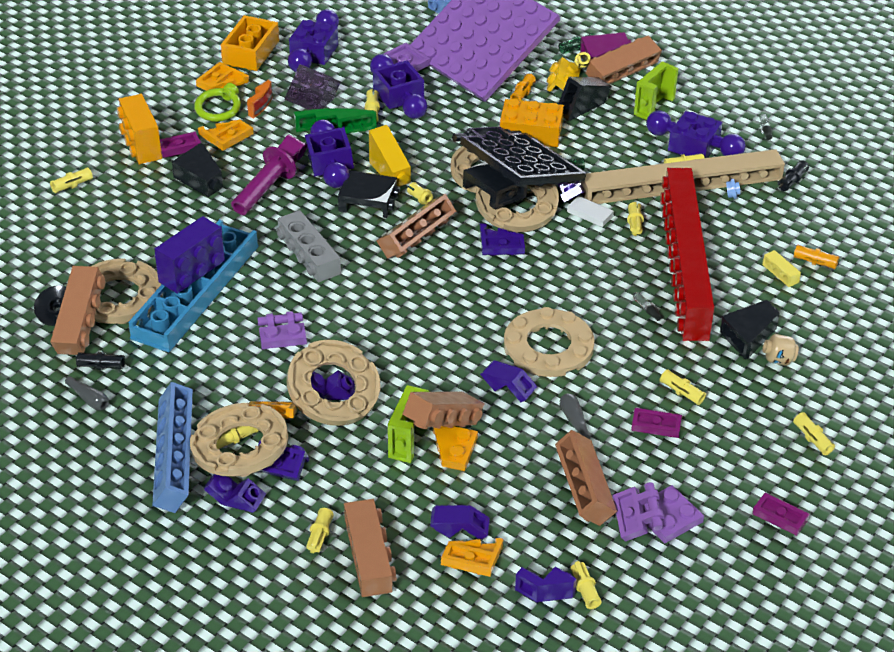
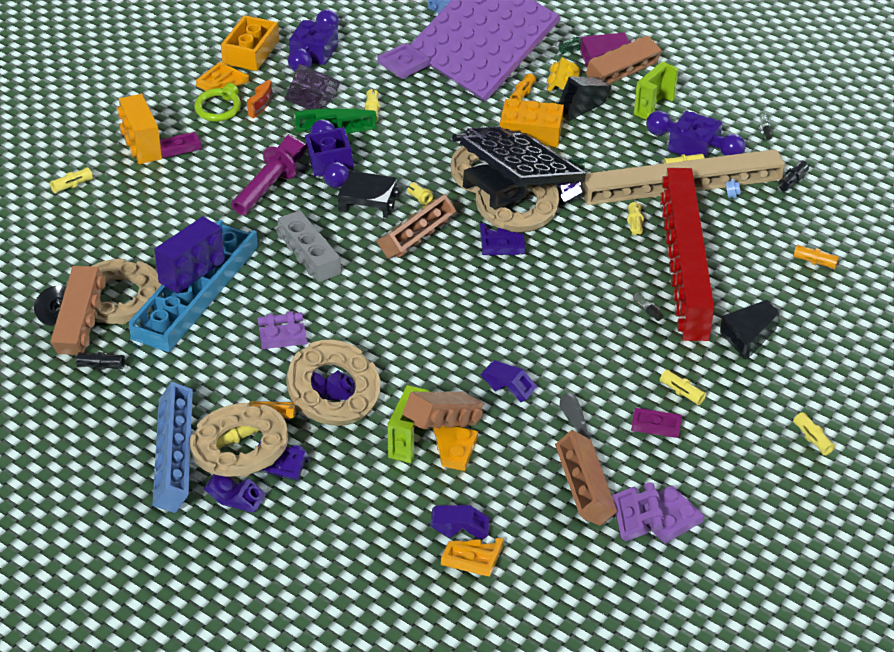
dark grey piece [65,376,109,411] -> none
black slope [172,143,223,197] -> none
light orange wing [198,119,253,151] -> none
light yellow axle [306,508,334,554] -> none
nougat brick [344,499,397,597] -> none
yellow slope [369,125,411,186] -> none
dark purple brick [370,54,428,119] -> none
tan plate [504,307,594,377] -> none
dark purple slope [515,567,577,602] -> none
white tile [567,196,614,227] -> none
light yellow axle [571,561,602,609] -> none
light yellow pin [574,52,590,68] -> none
magenta plate [752,493,810,536] -> none
tan head [762,334,799,366] -> none
light yellow piece [763,250,801,287] -> none

